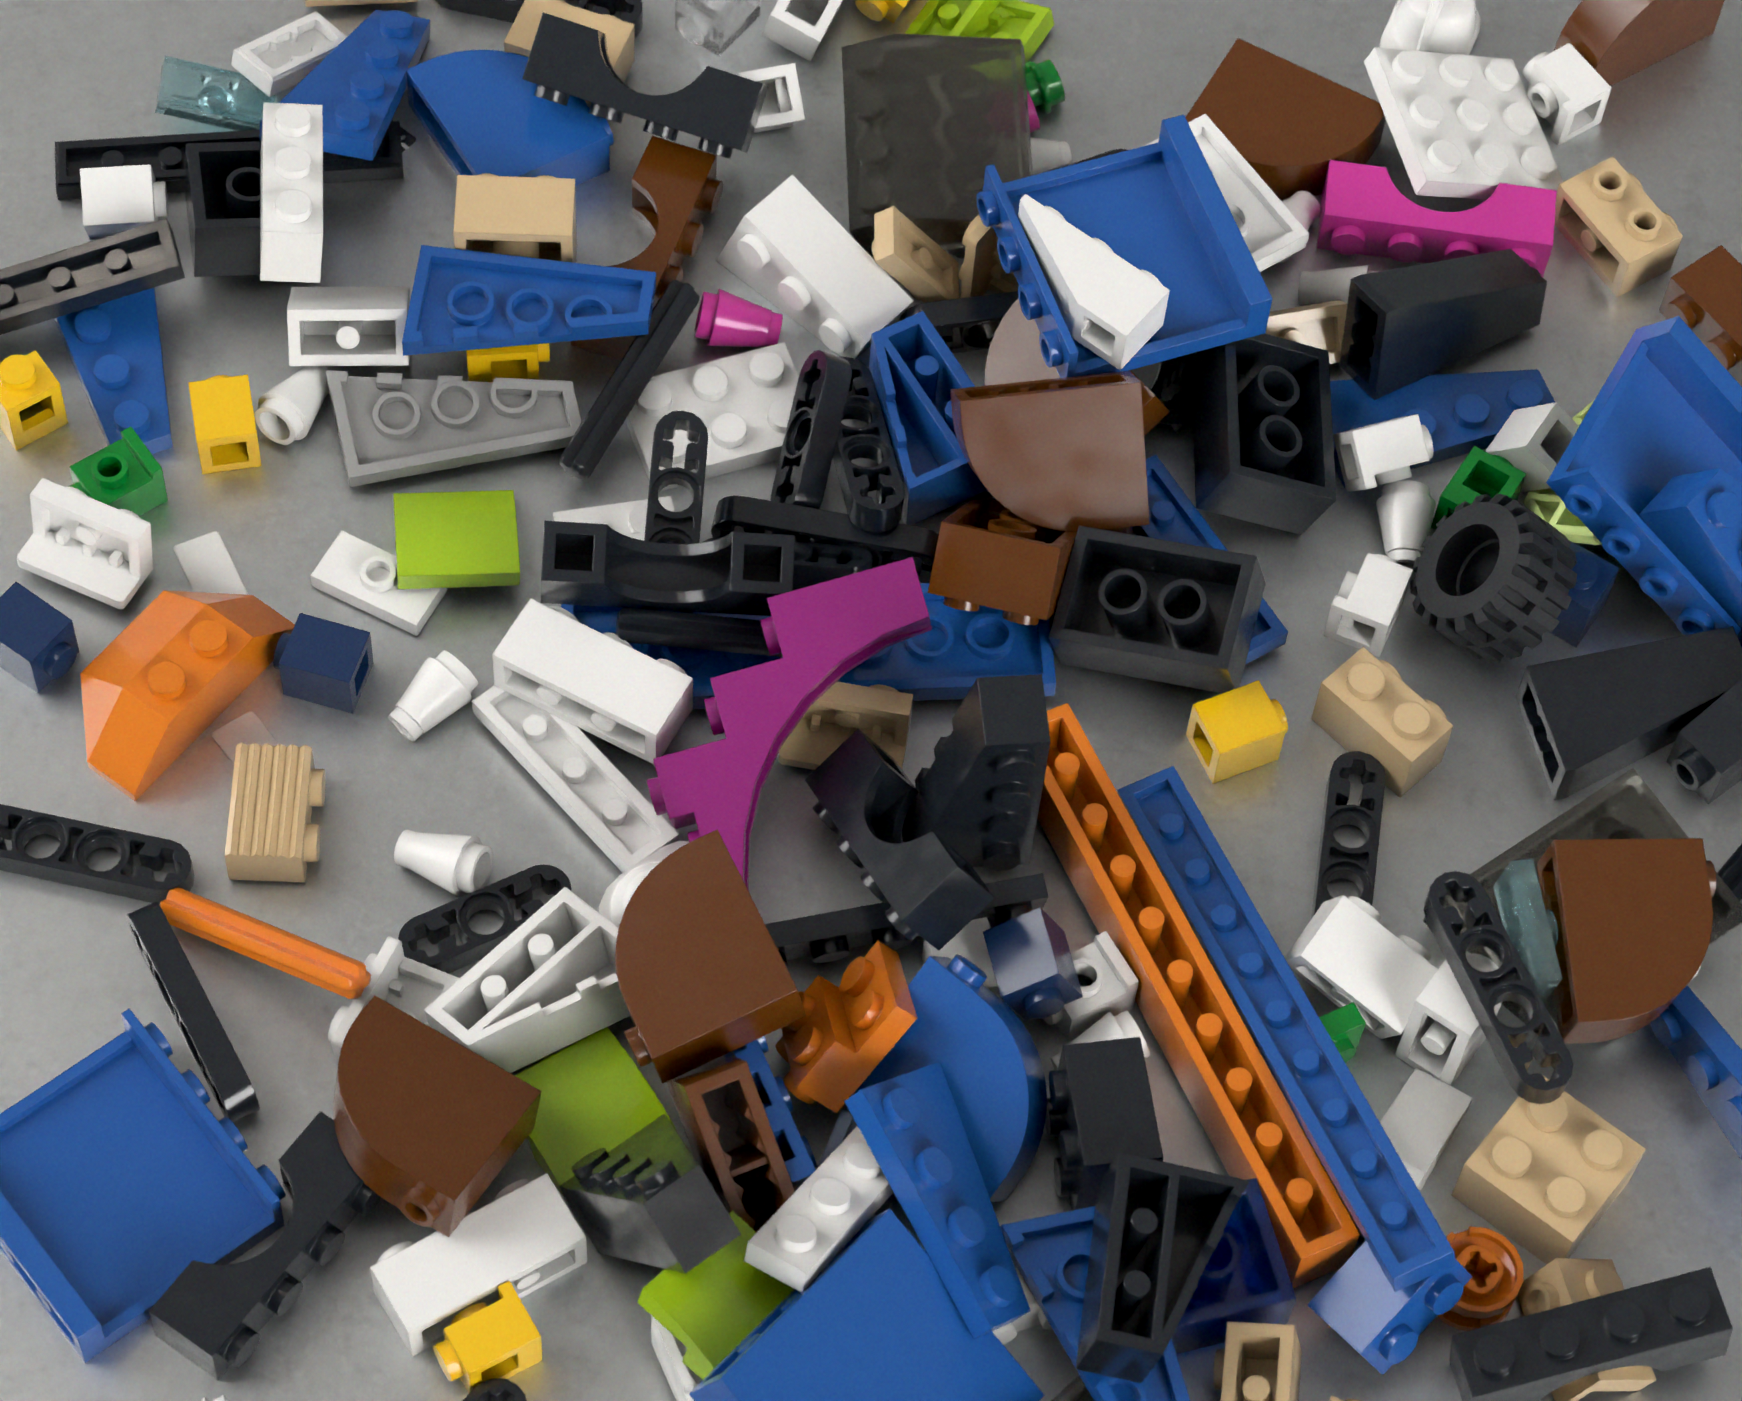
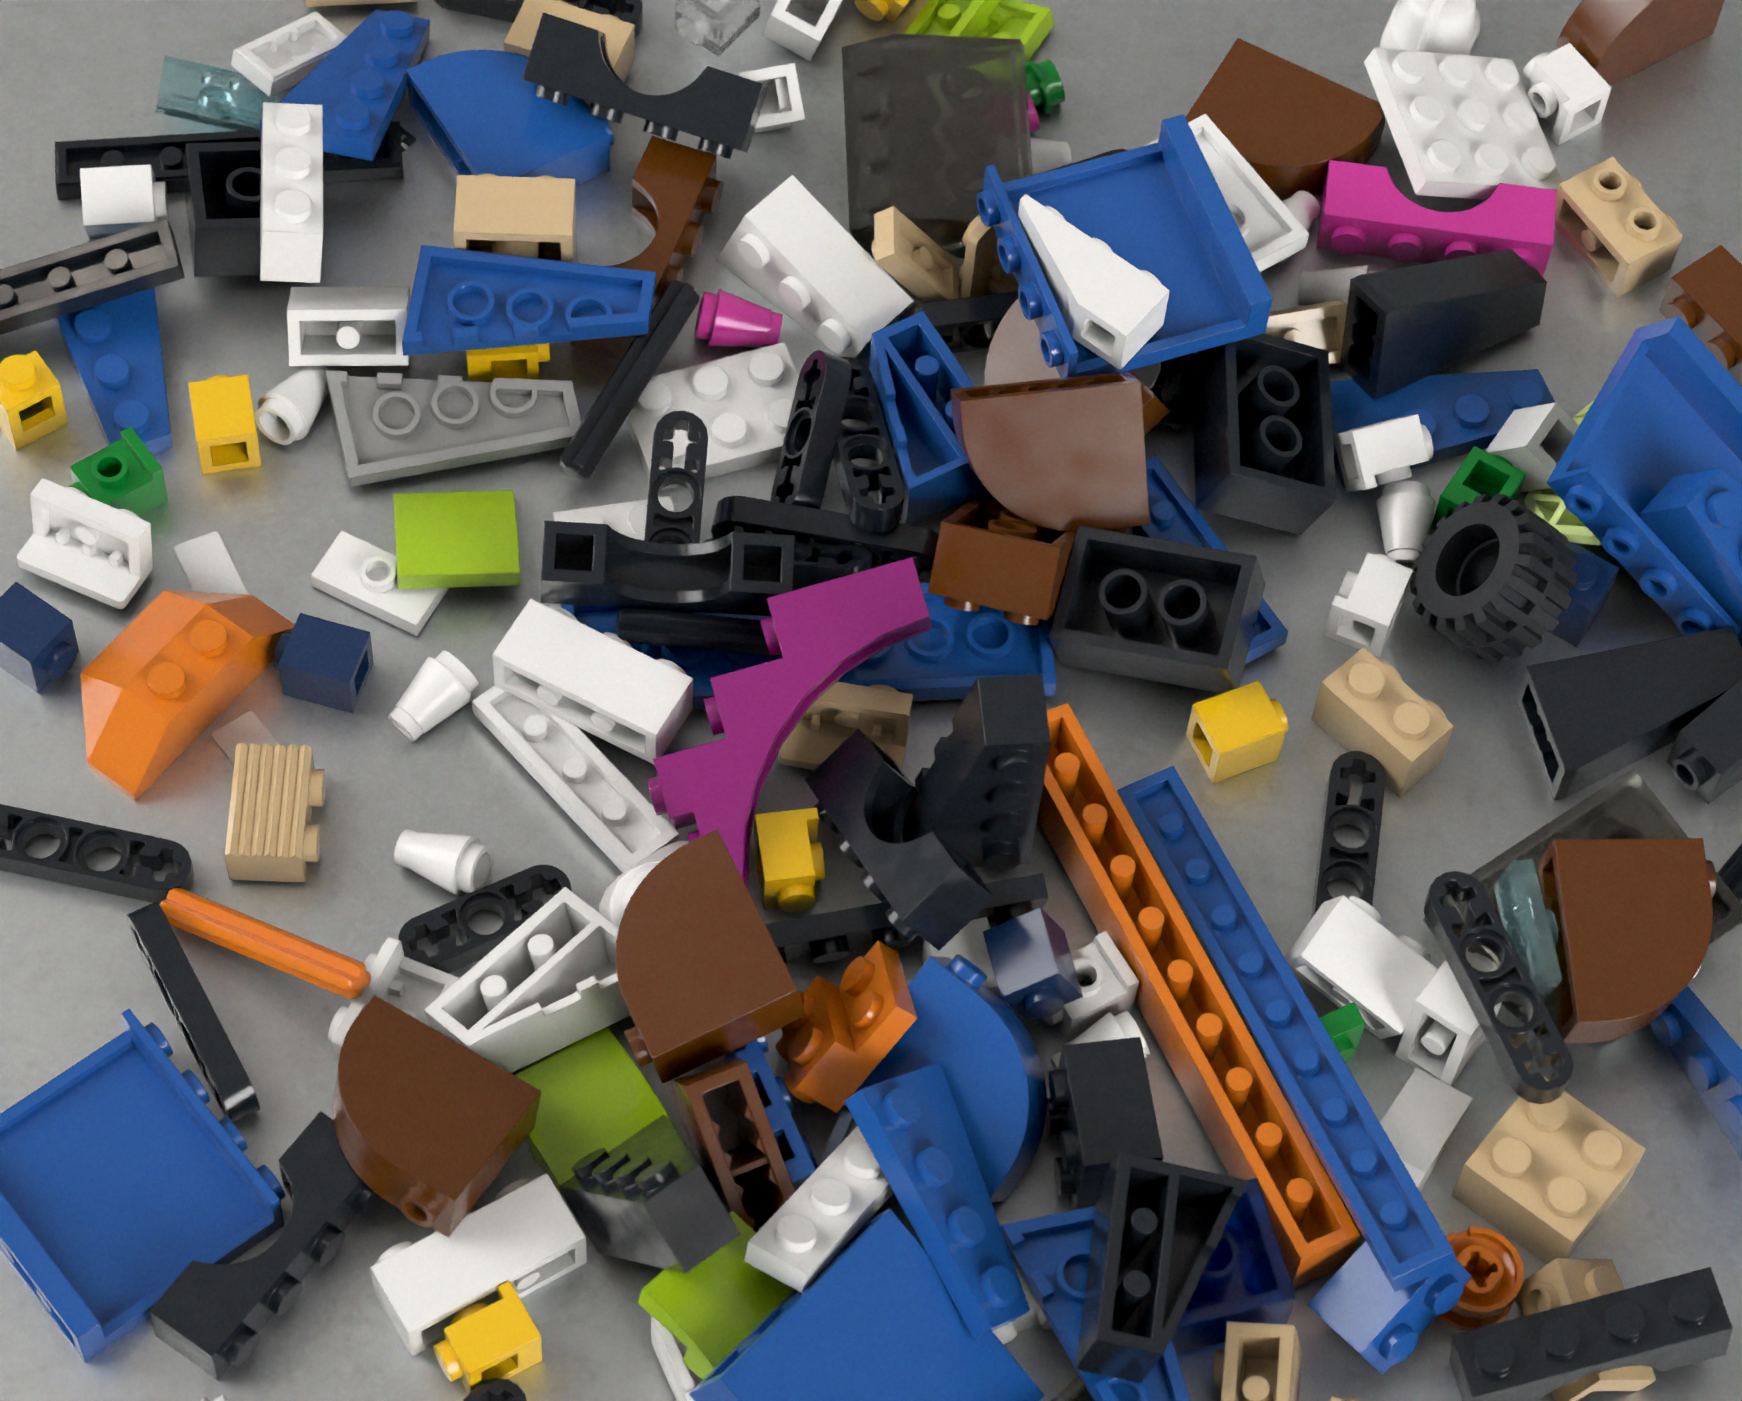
none -> yellow brick [753,807,825,912]

